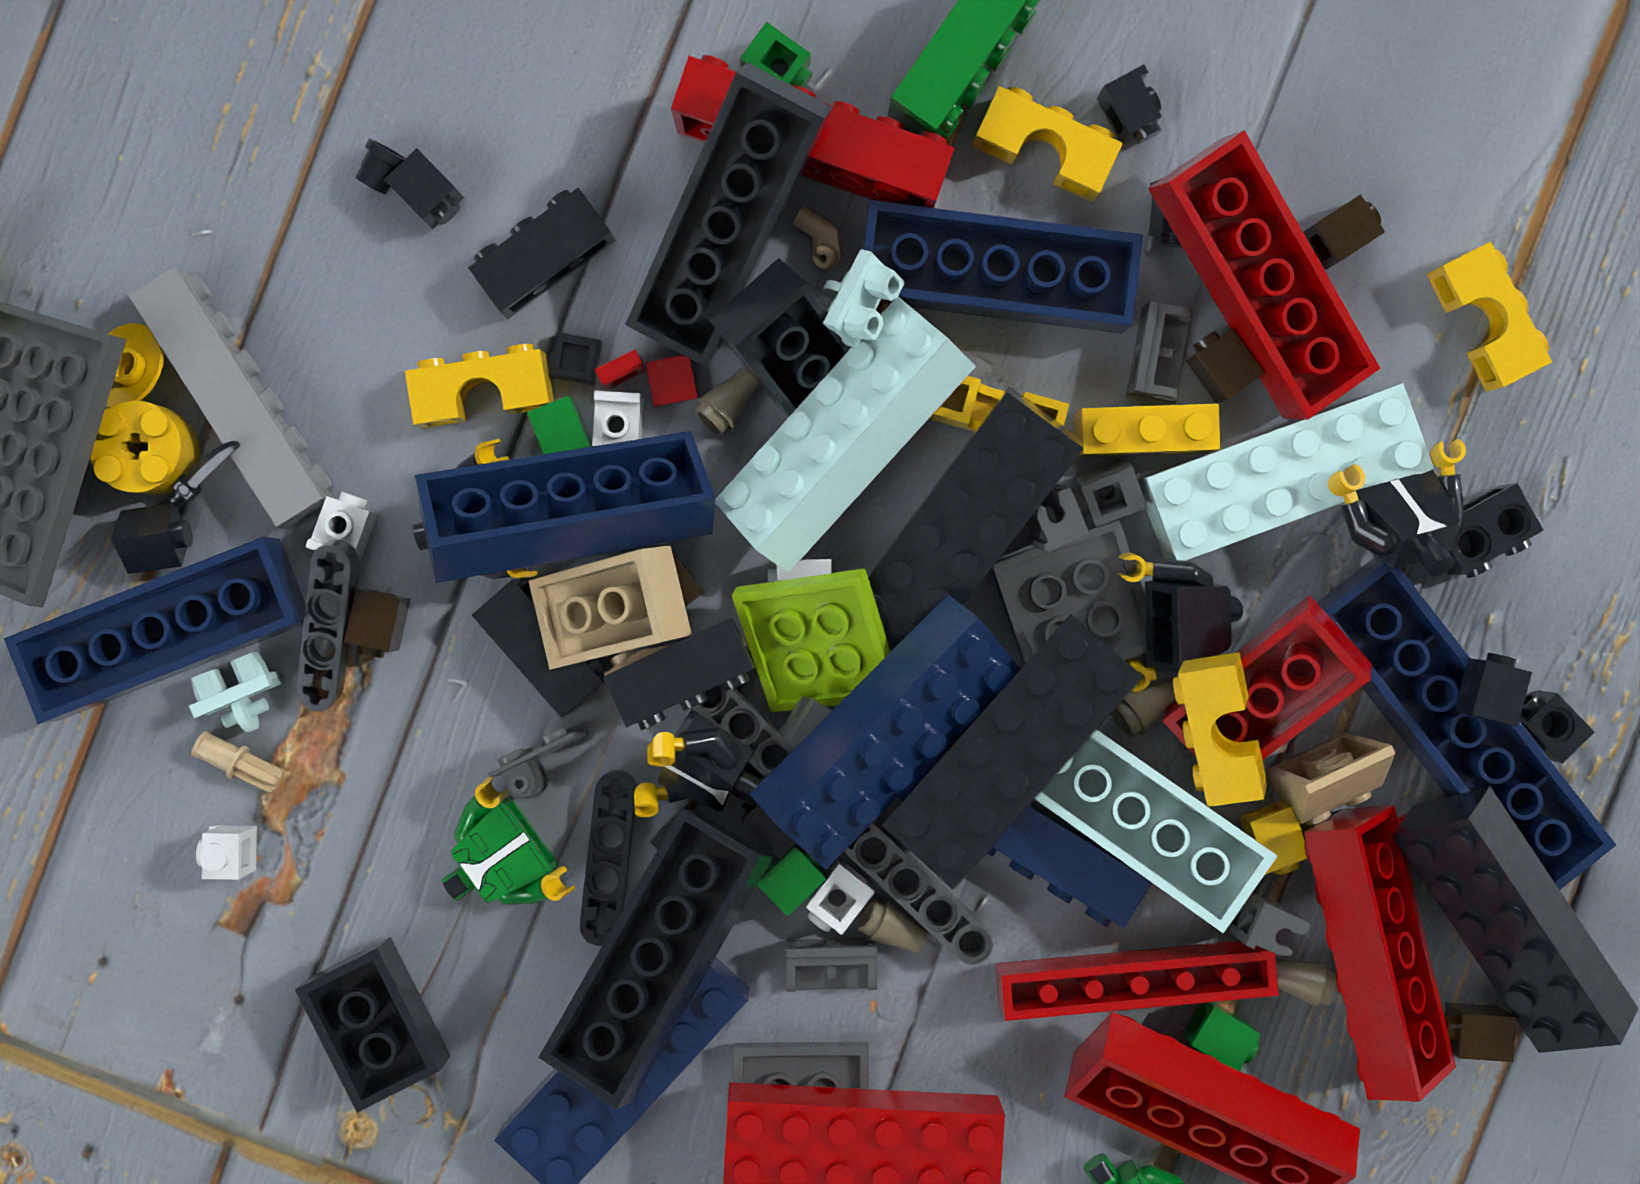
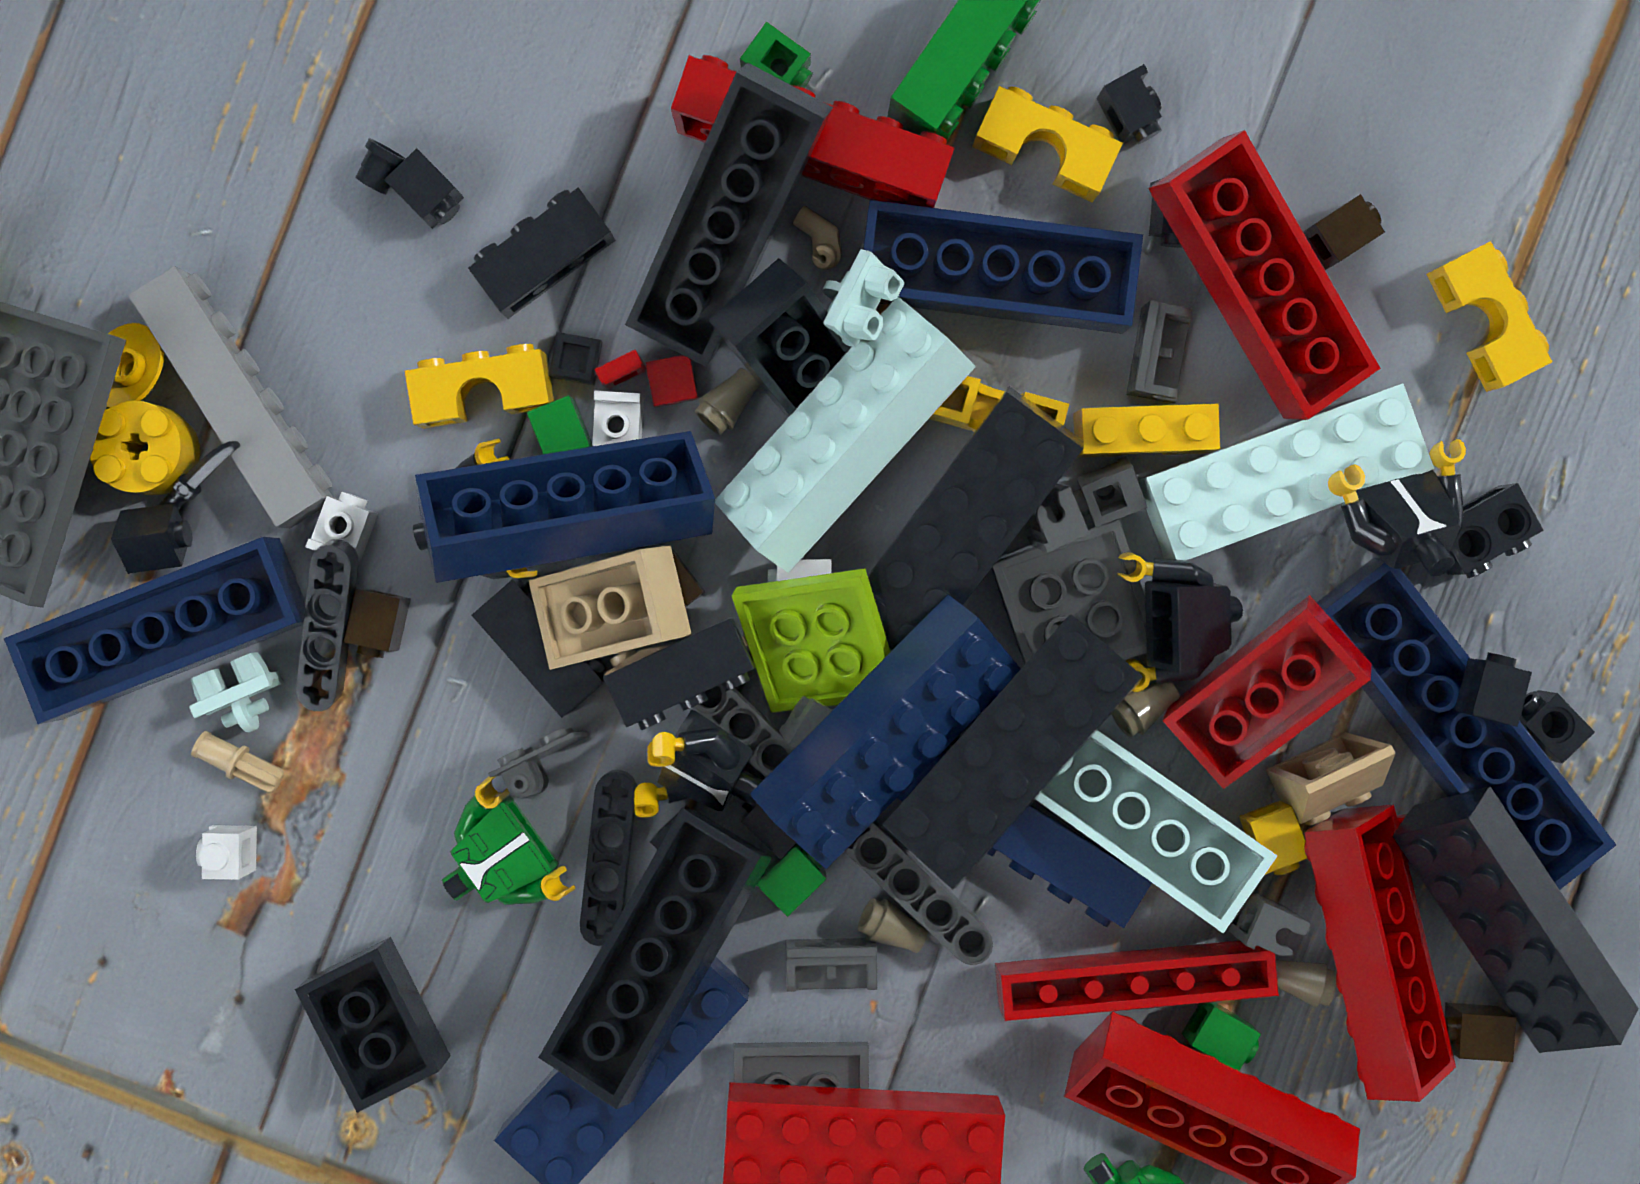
white brick [806,857,875,935] -> none
yellow arch [1173,652,1267,807] -> none
dark brown brick [1186,329,1264,404] -> none

